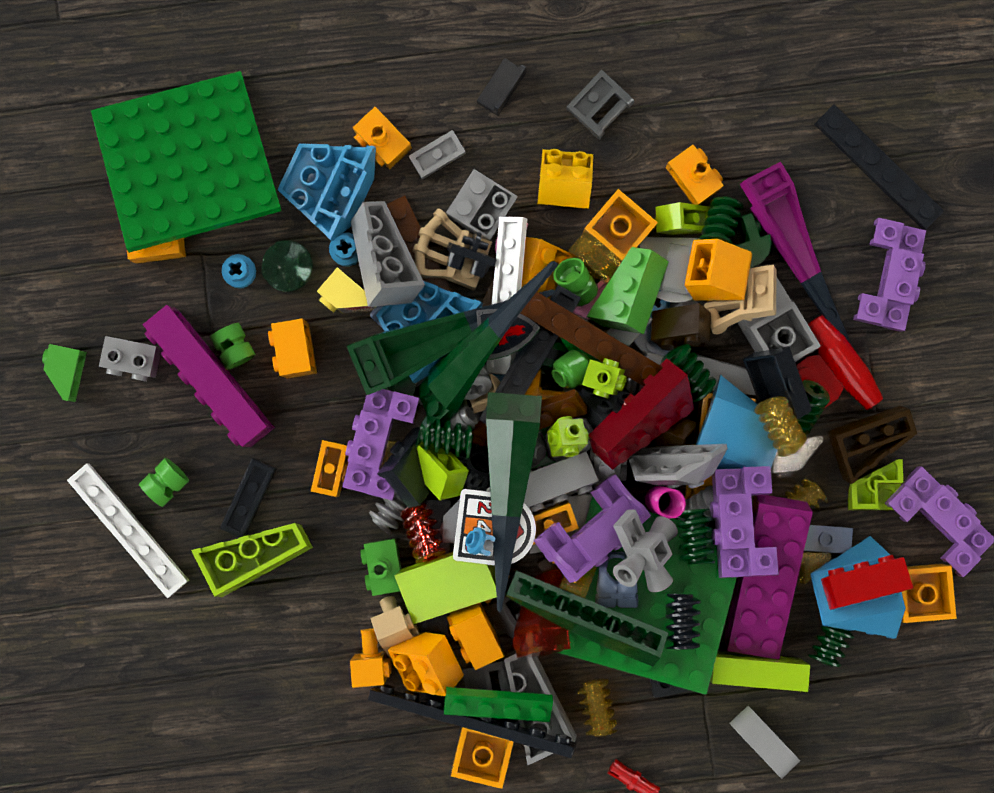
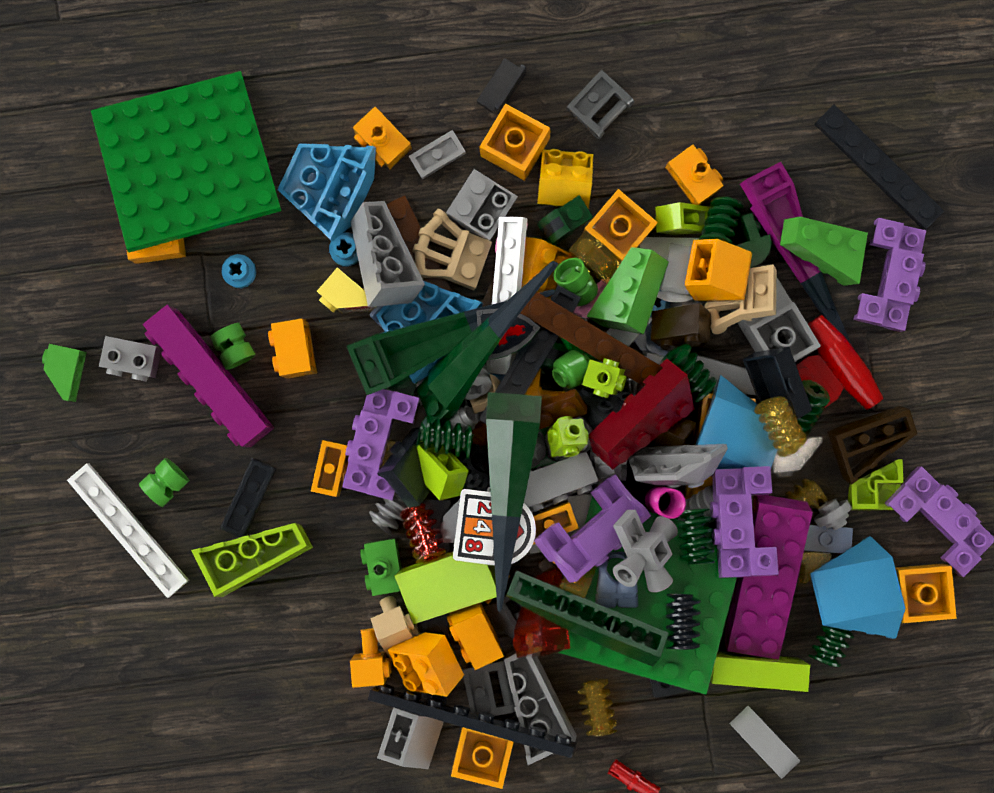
clear green dish [261,240,313,292] -> none
green plate [444,687,553,722] -> none
black hips [446,231,496,278] -> none
dark azure plate [465,527,496,556] -> none
red brick [821,555,913,610] -> none
none -> light grey slope [377,707,444,769]
none -> light orange brick [479,103,550,181]
none -> dark green brick [537,195,594,246]
none -> bright green wedge [780,217,868,286]
none -> light grey plate [814,499,852,530]

